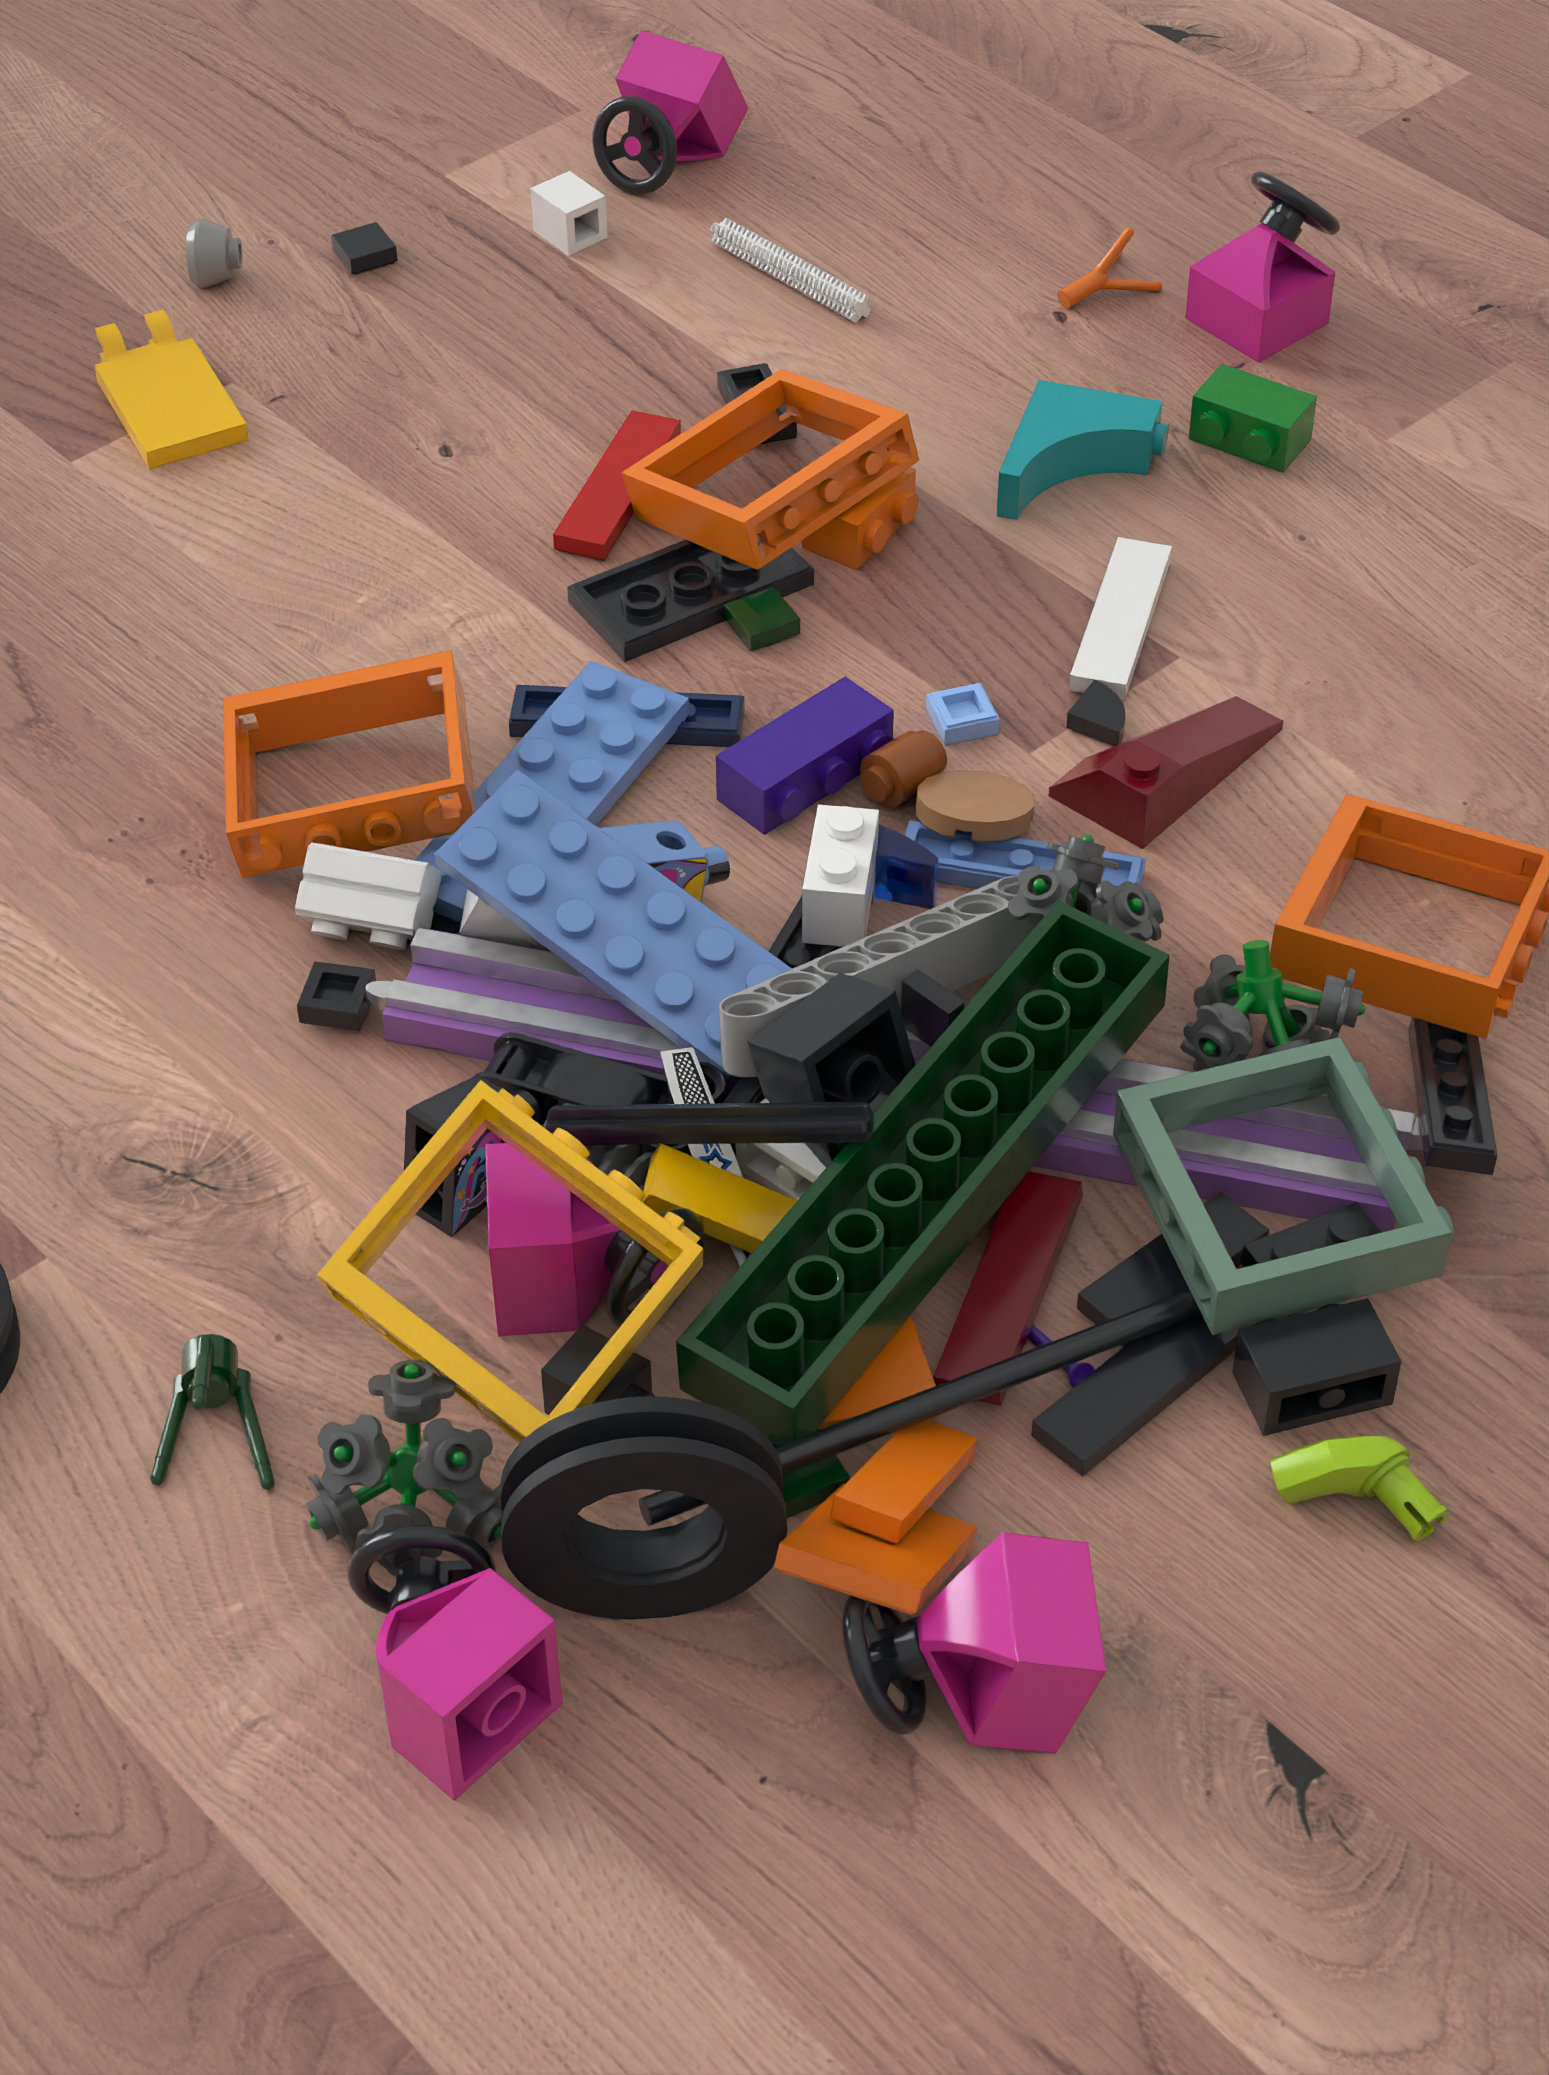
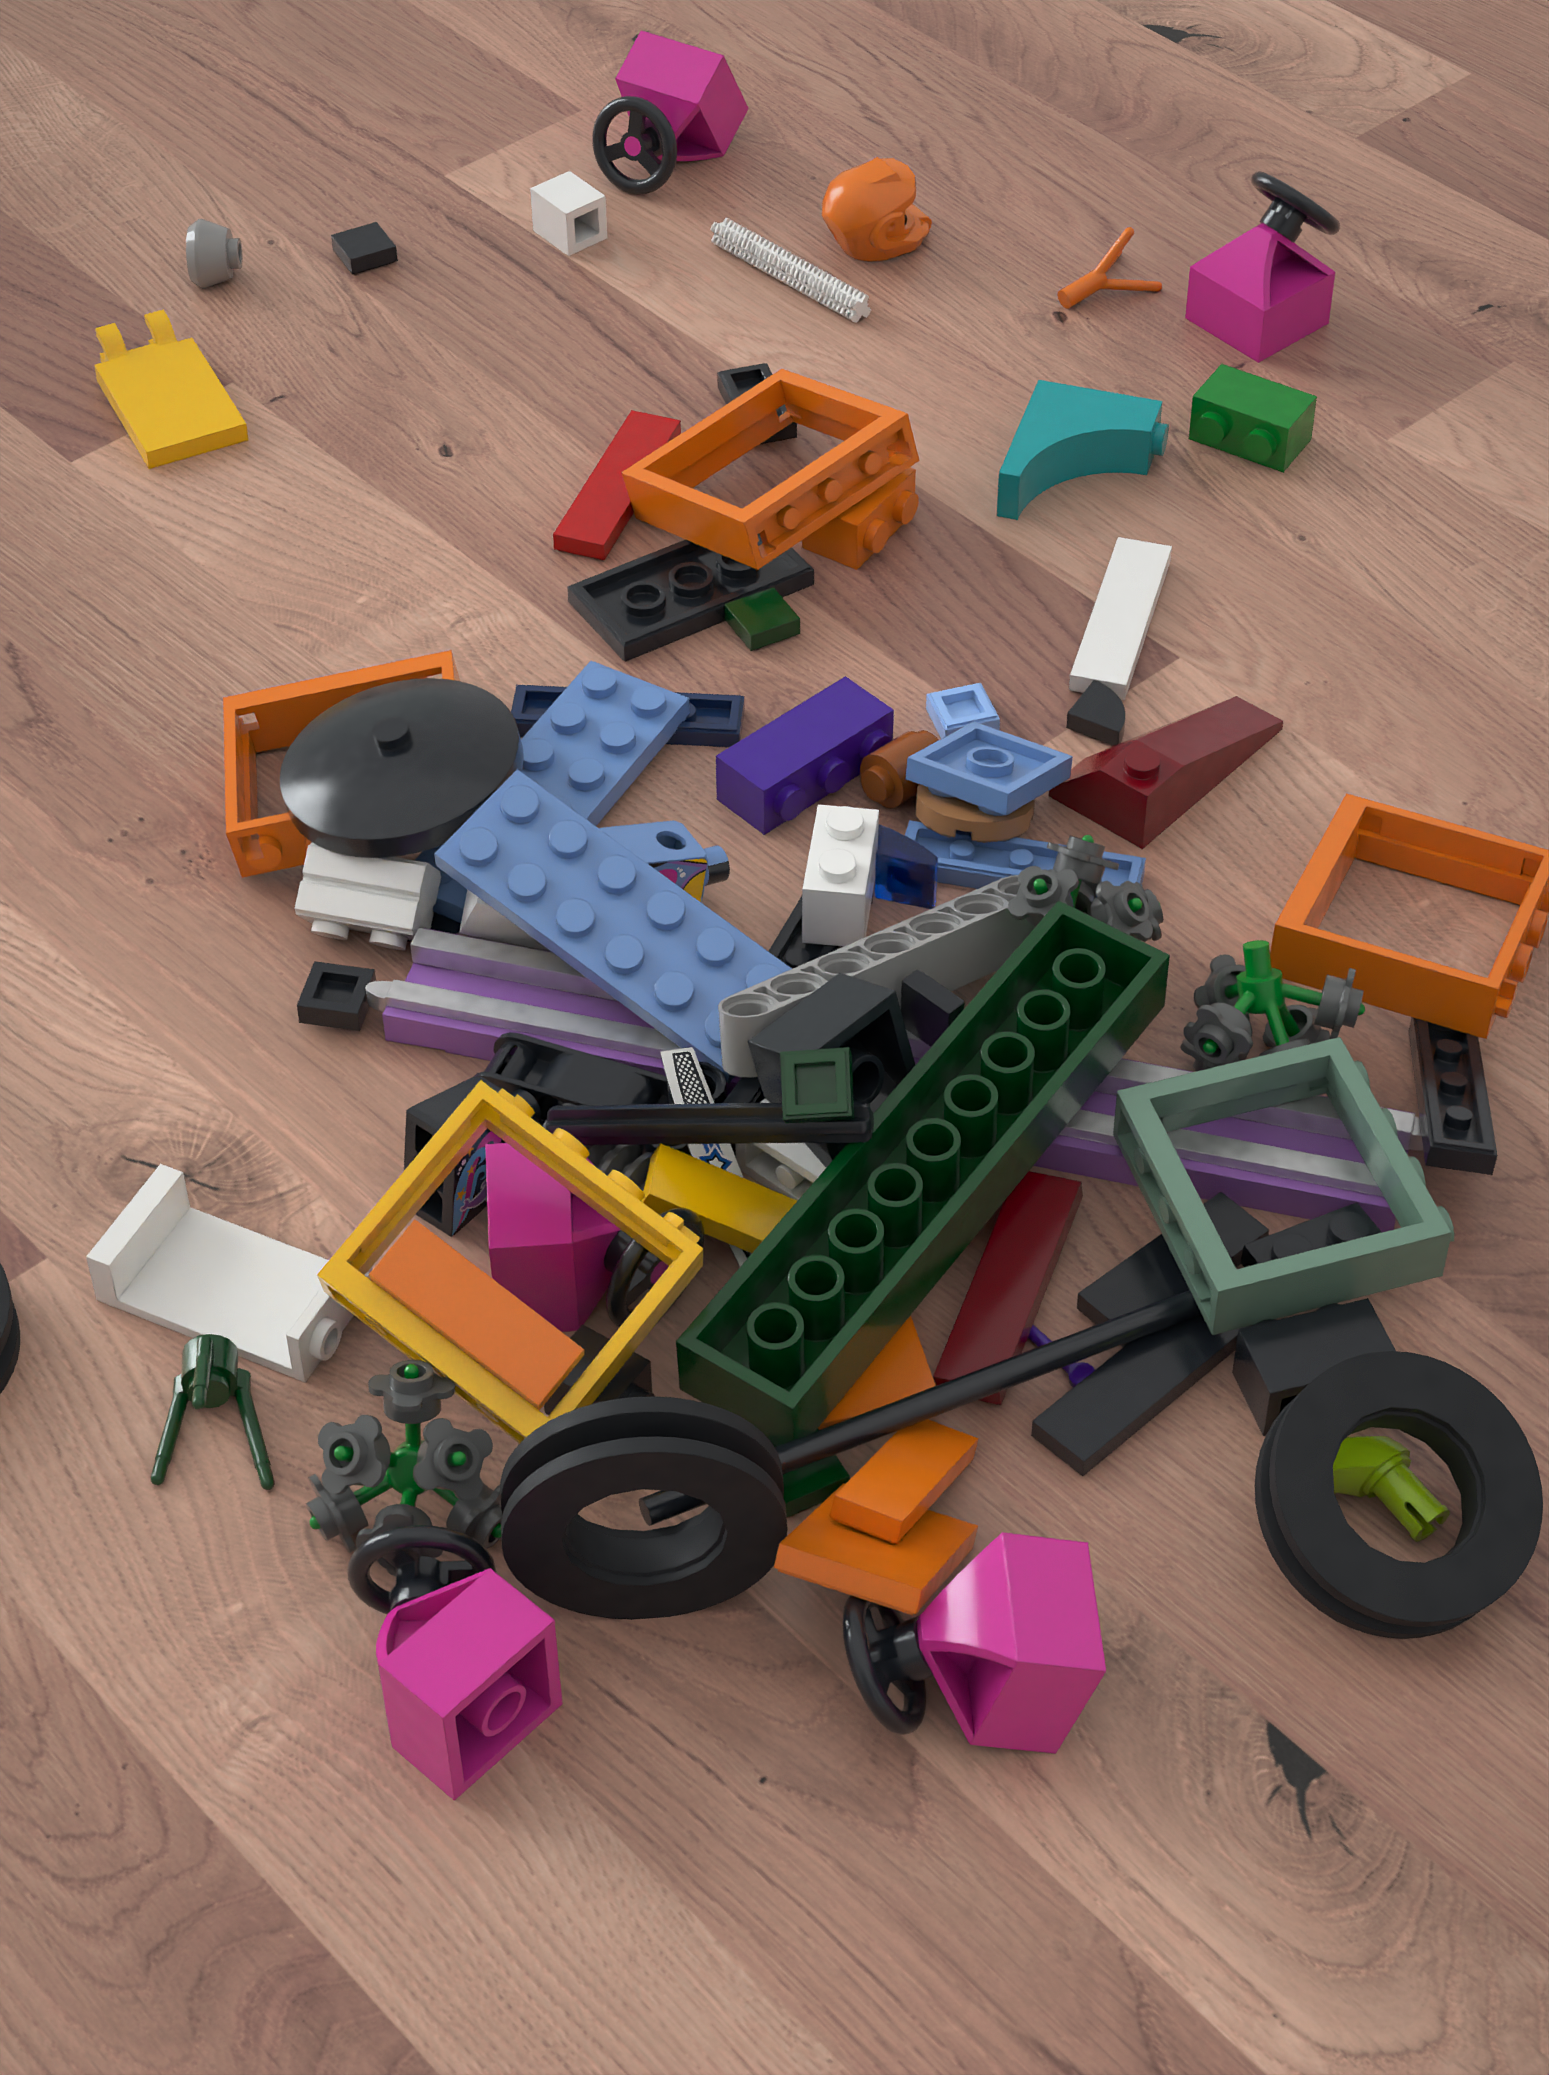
none -> white panel [86,1164,373,1382]
none -> black dish [280,678,524,858]
none -> orange tile [369,1219,585,1411]
none -> dark green tile [780,1047,854,1124]
none -> orange helmet [822,157,932,262]
none -> medium blue plate [906,721,1073,816]
none -> black tyre [1255,1351,1543,1639]

